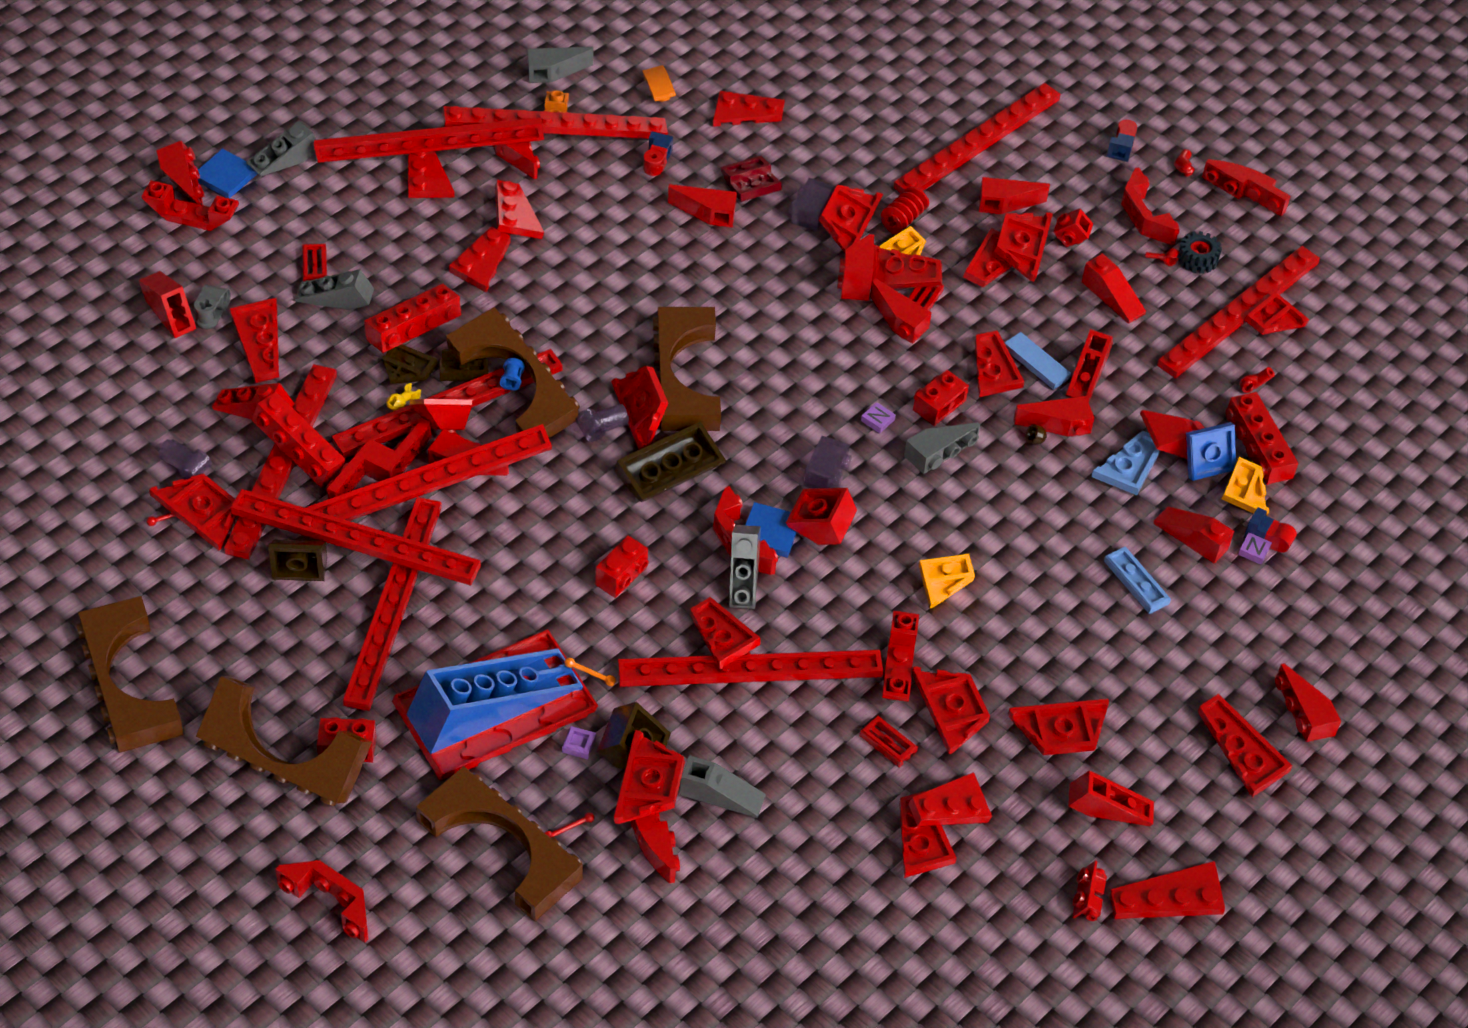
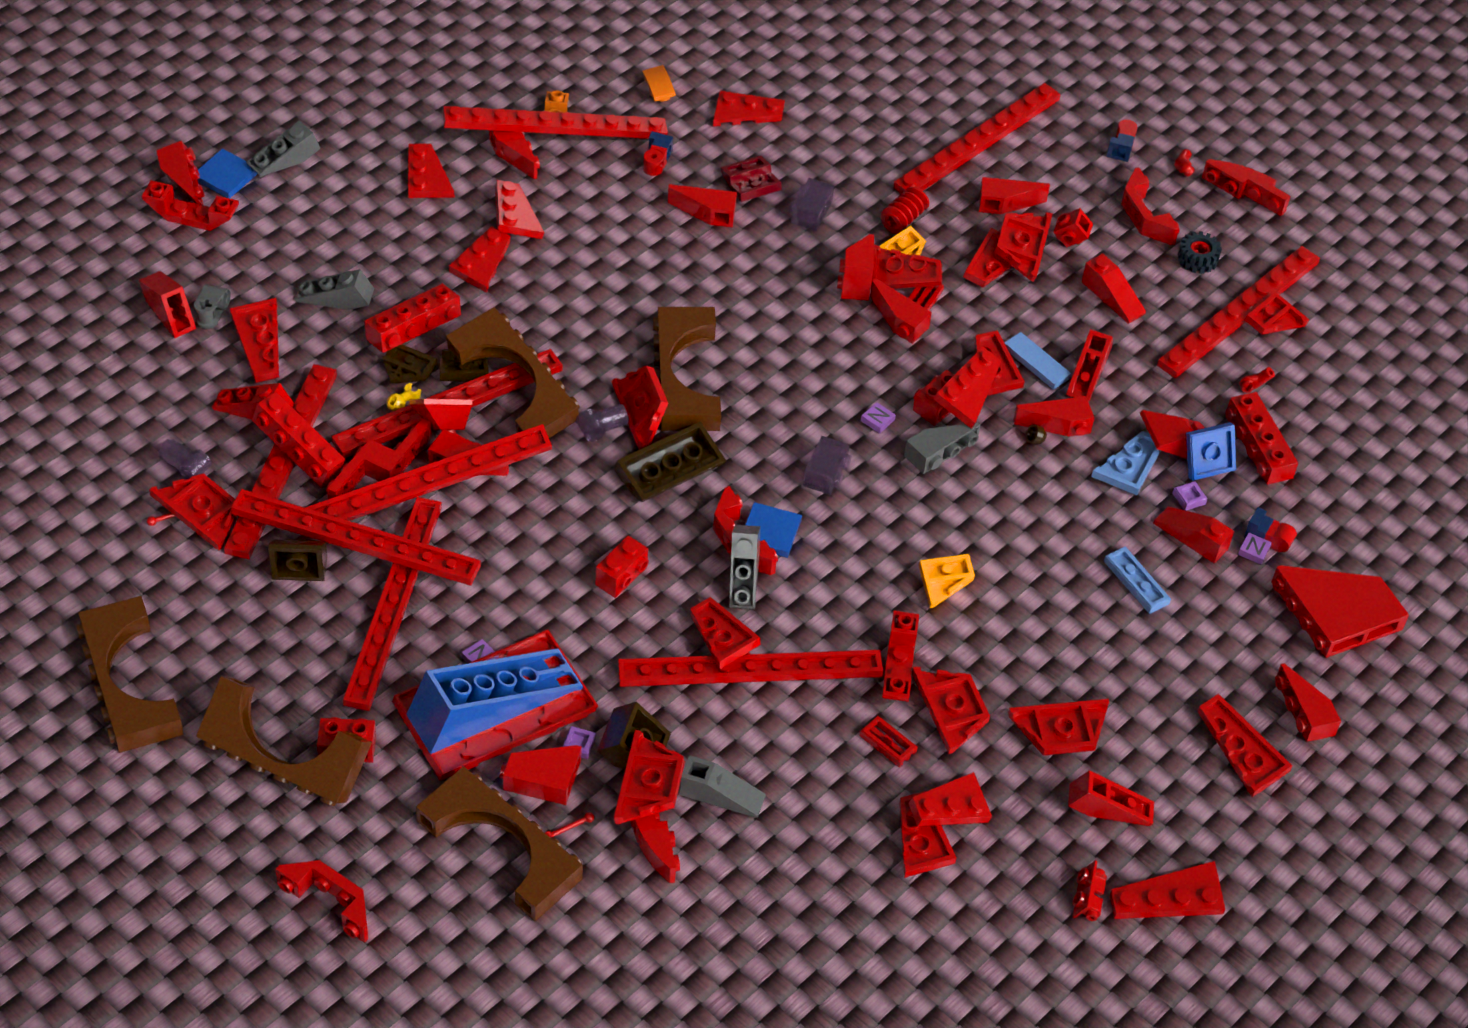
red tile [302,244,327,282] -> none
red plate [314,117,544,163] -> none
blue bush [499,358,525,391] -> none
dark grey slope [527,47,593,83] -> none
orange hinge [564,657,616,686] -> none
red slope [786,488,857,545] -> none
red wing [818,185,883,253] -> none
red hand [1145,248,1179,266] -> none
light orange wing [1221,457,1269,516] -> none
none -> medium lavender tile [462,639,499,664]
none -> red slope [499,745,582,805]
none -> red wing [933,347,1001,429]
none -> medium lavender tile [1173,481,1207,511]
none -> red slope [1271,565,1409,658]

